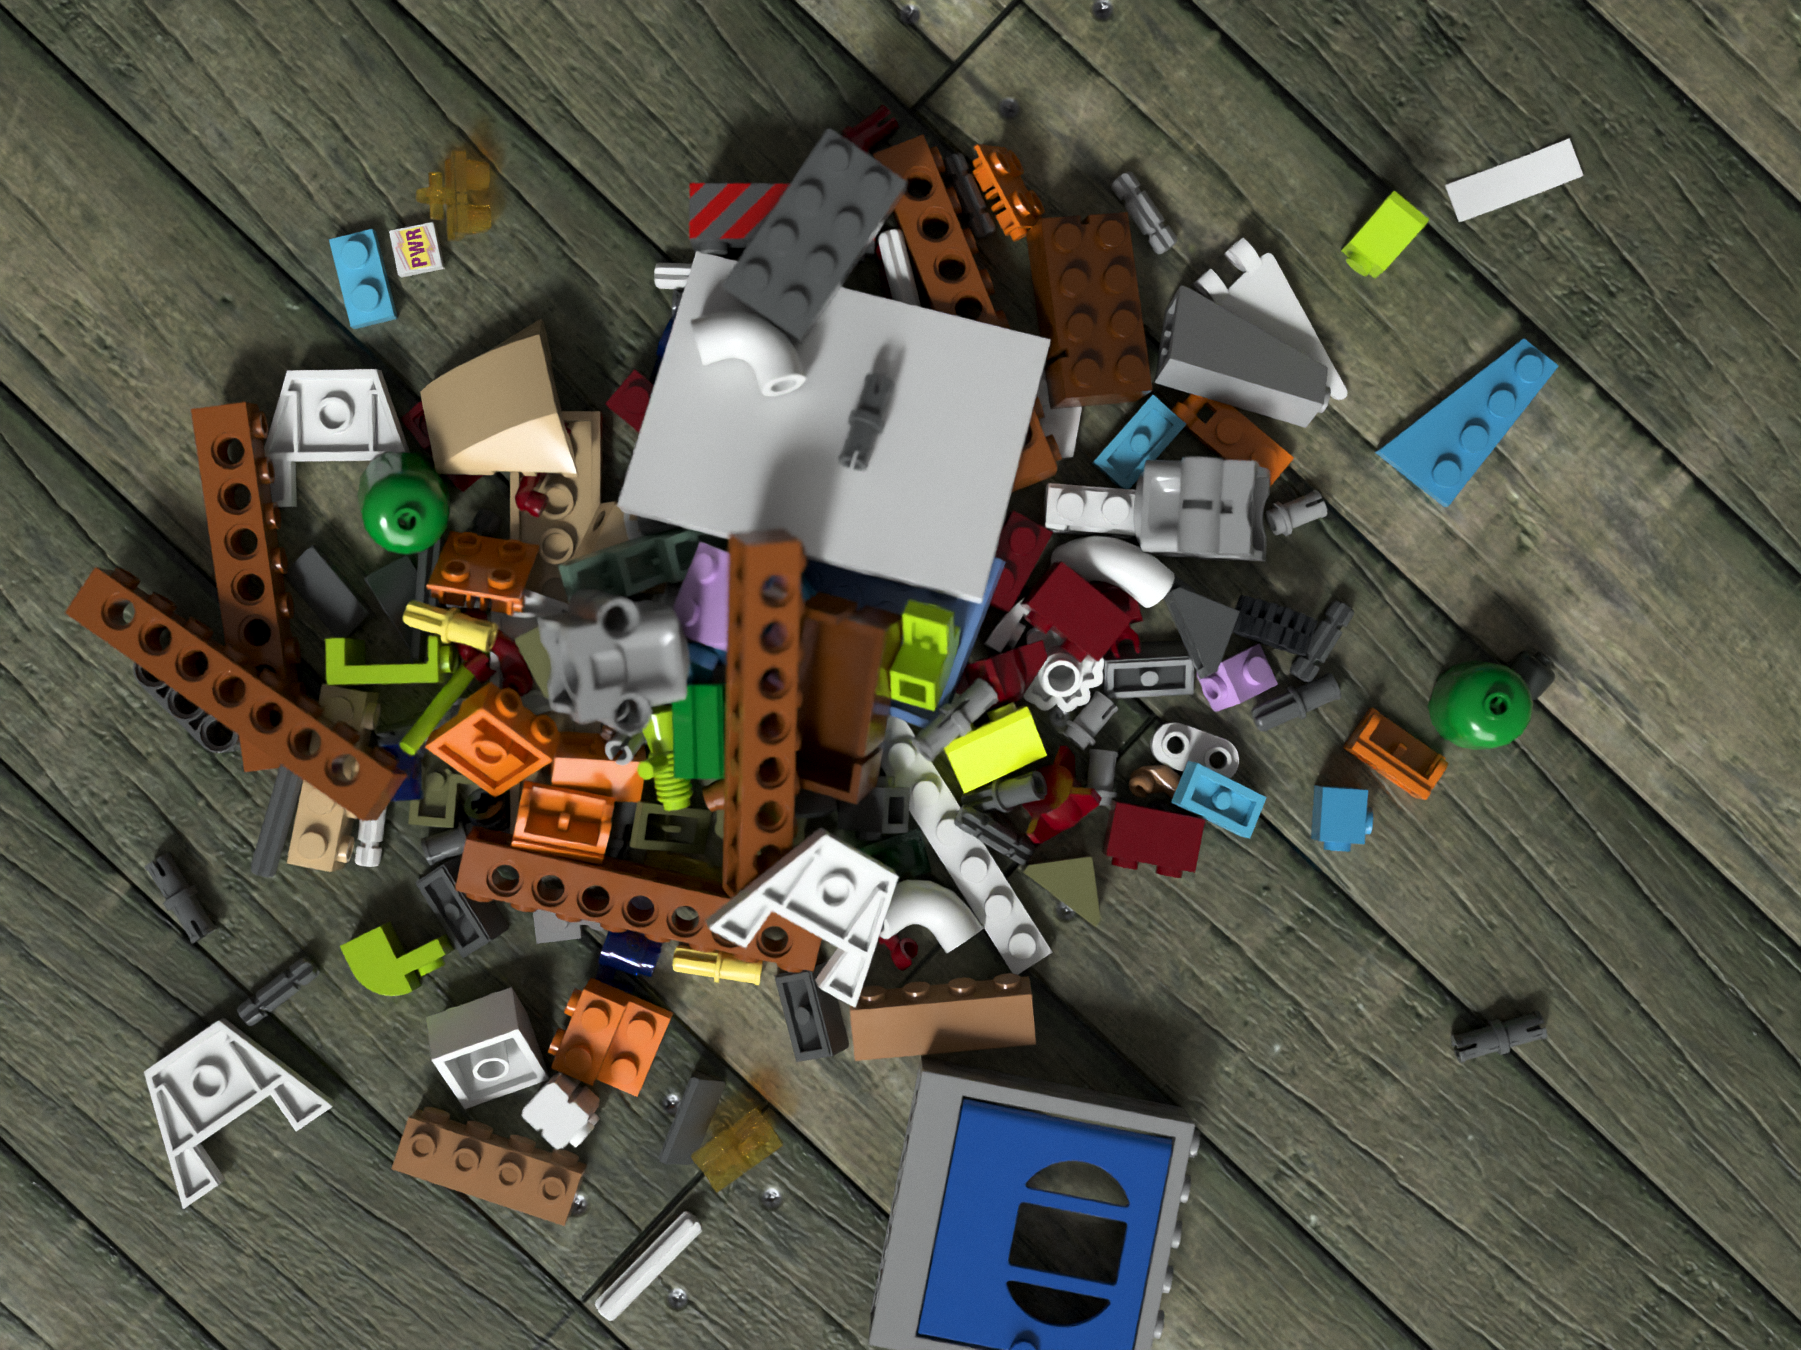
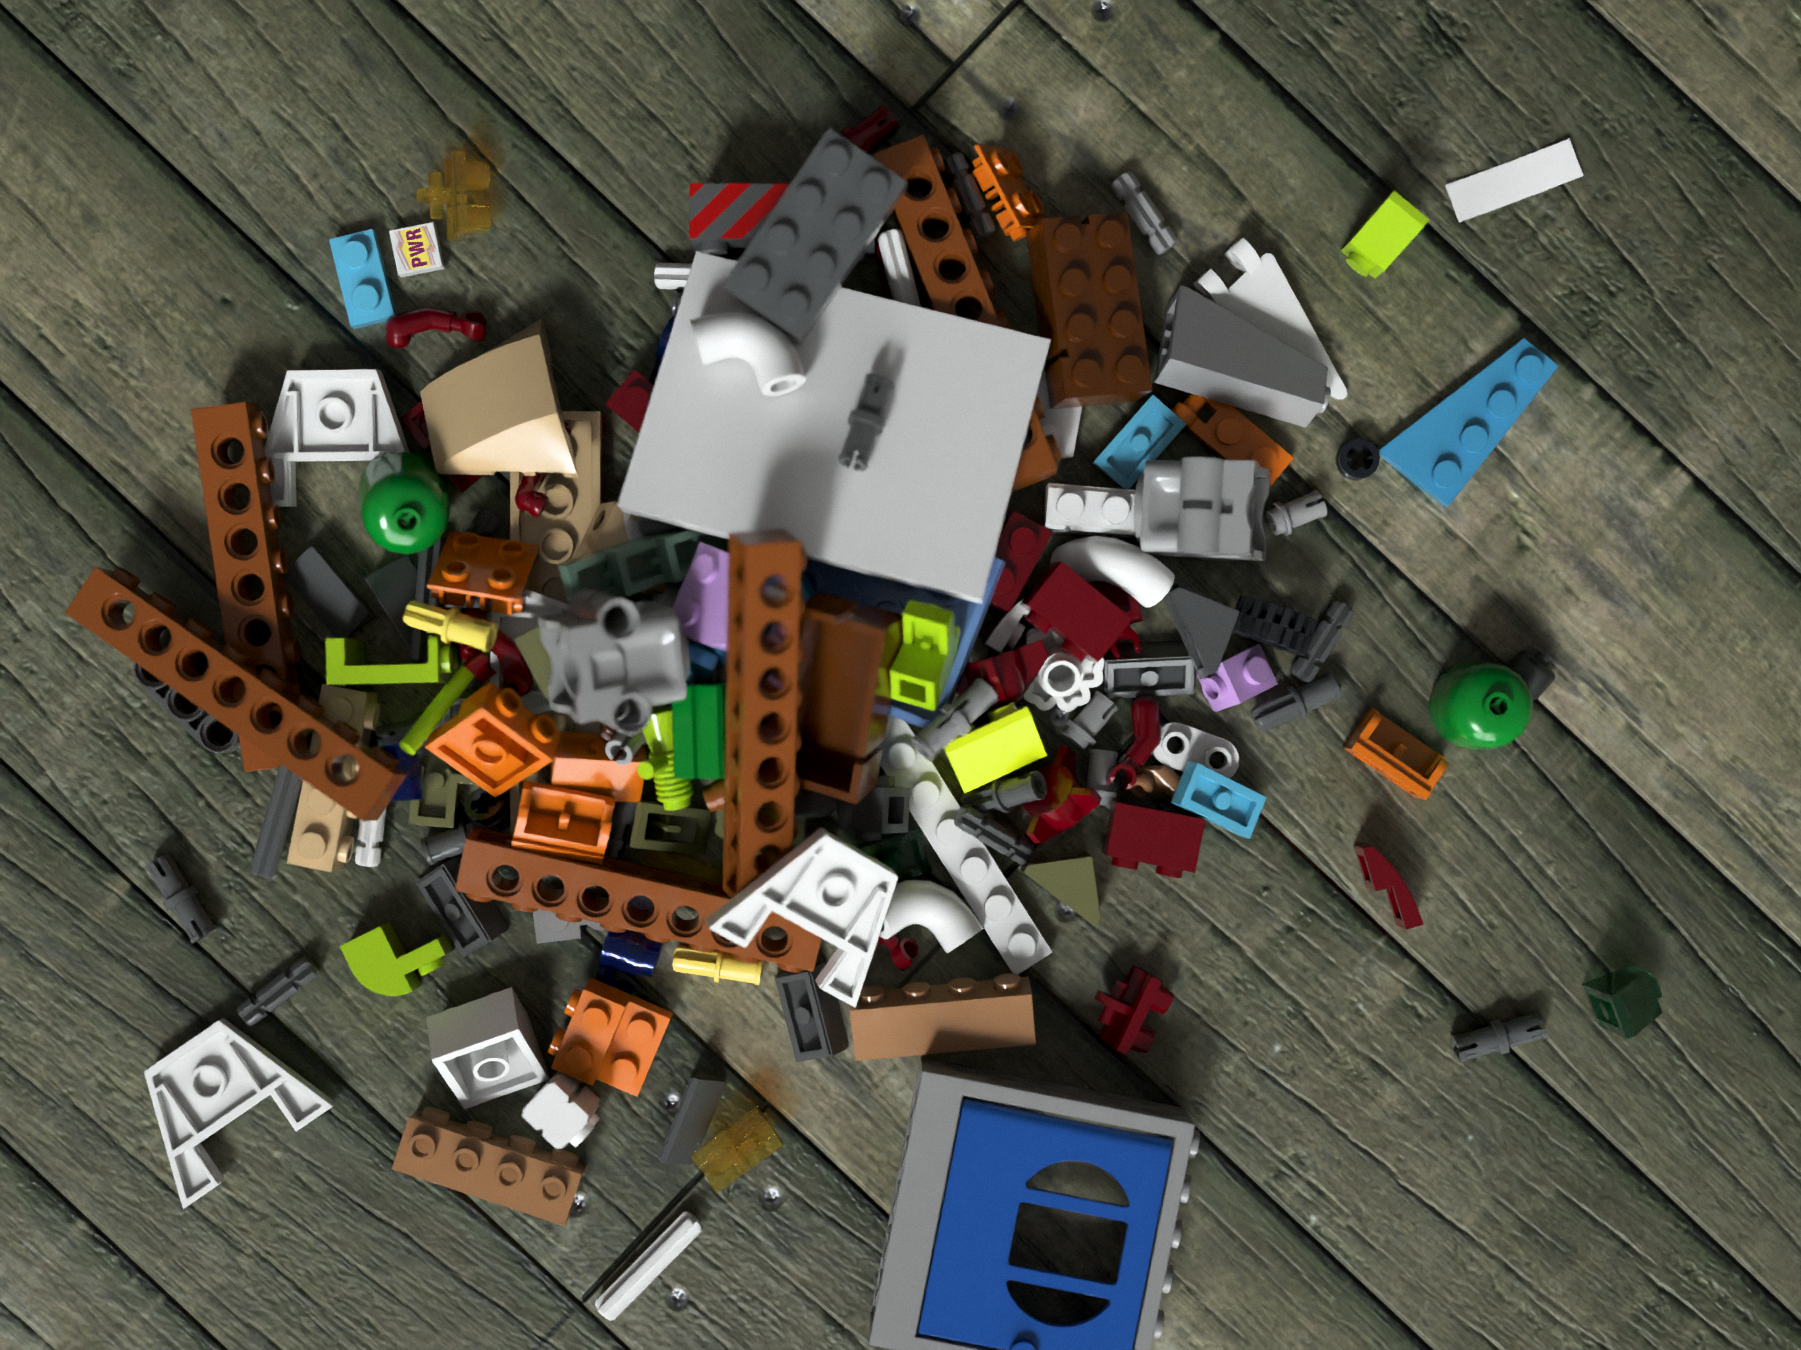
dark azure brick [1311,785,1373,852] -> none
none -> dark red arm [385,307,486,348]
none -> dark red hips [1094,965,1174,1055]
none -> dark red arm [1105,695,1161,790]
none -> black bush [1335,438,1380,481]
none -> dark red slope [1353,843,1424,930]
none -> clear green slope [1582,965,1663,1039]

